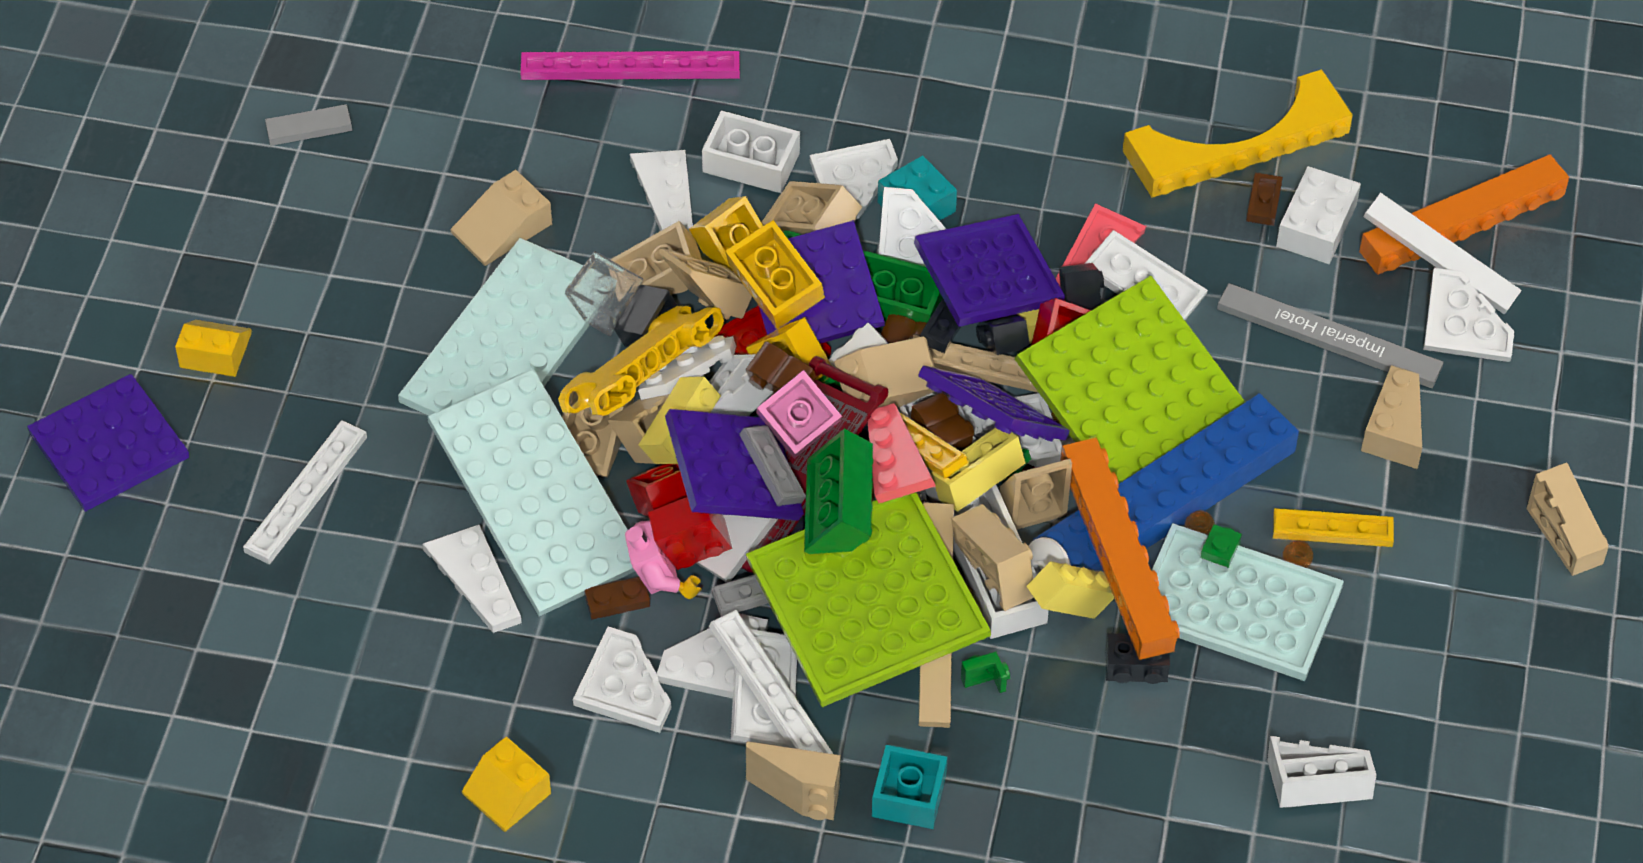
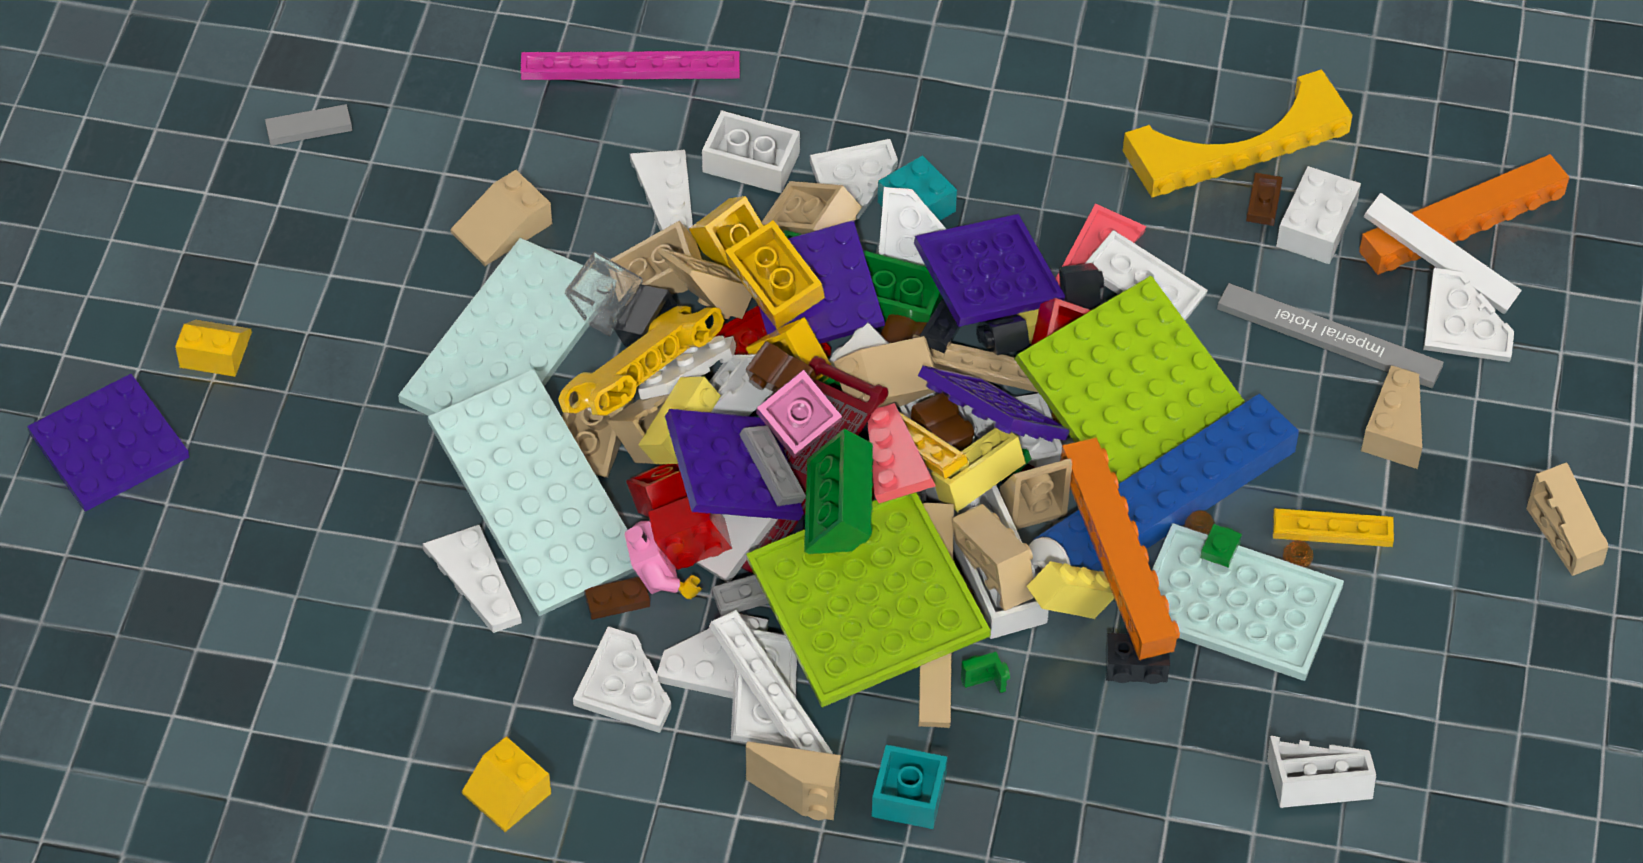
white tile [243,420,367,565] -> none

